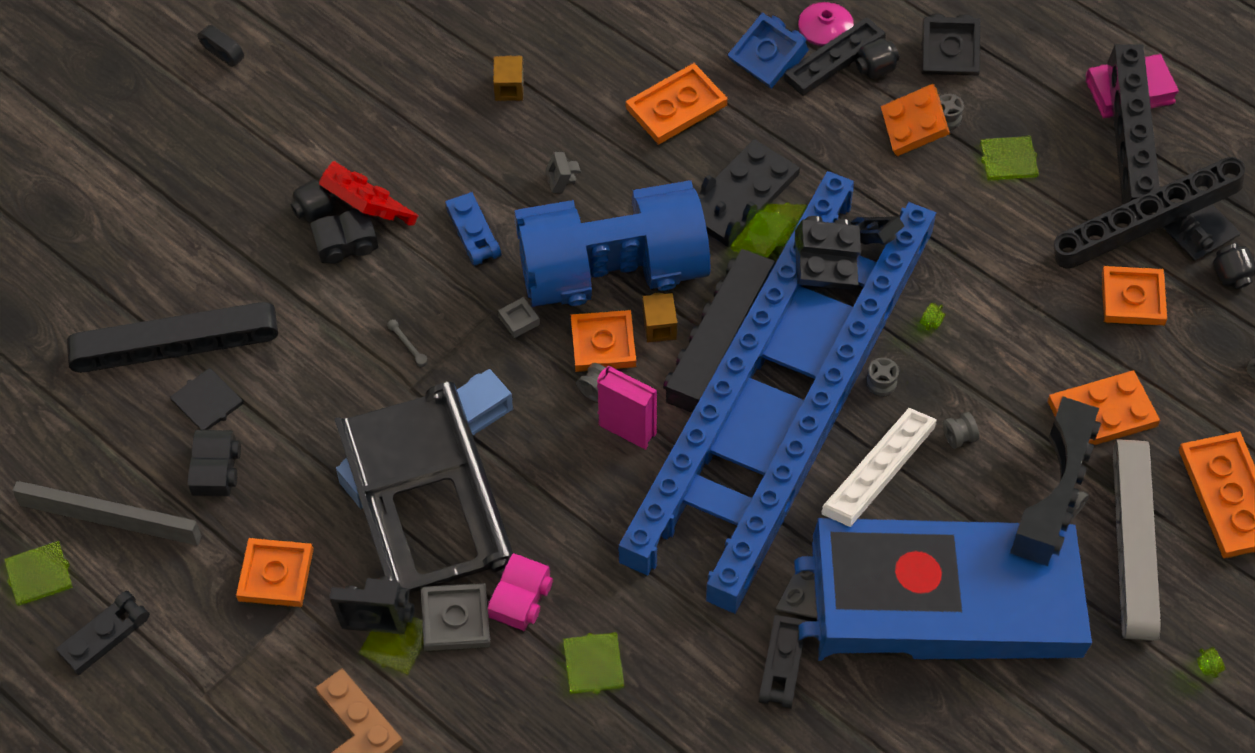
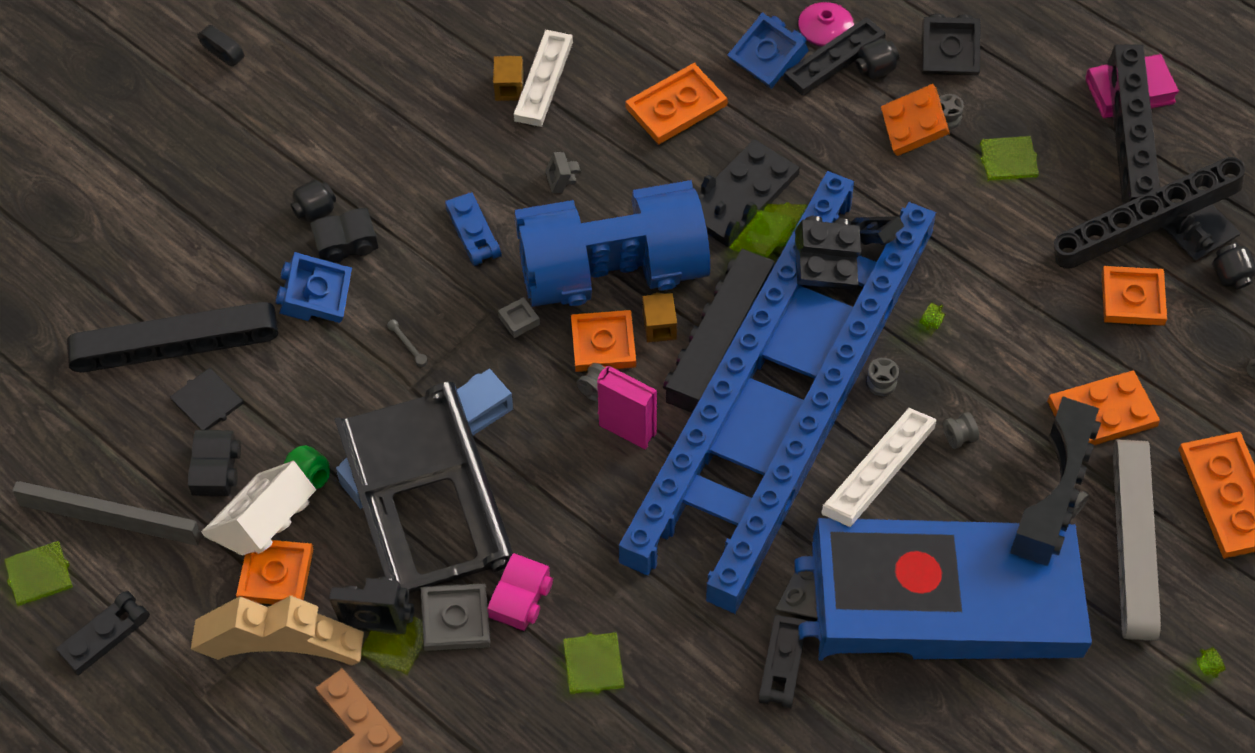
red wing [319,161,419,226] -> none
none -> tan arch [191,596,364,665]
none -> white slope [201,461,316,556]
none -> blue plate [275,252,352,323]
none -> green head [284,445,330,489]
none -> white plate [514,30,573,127]

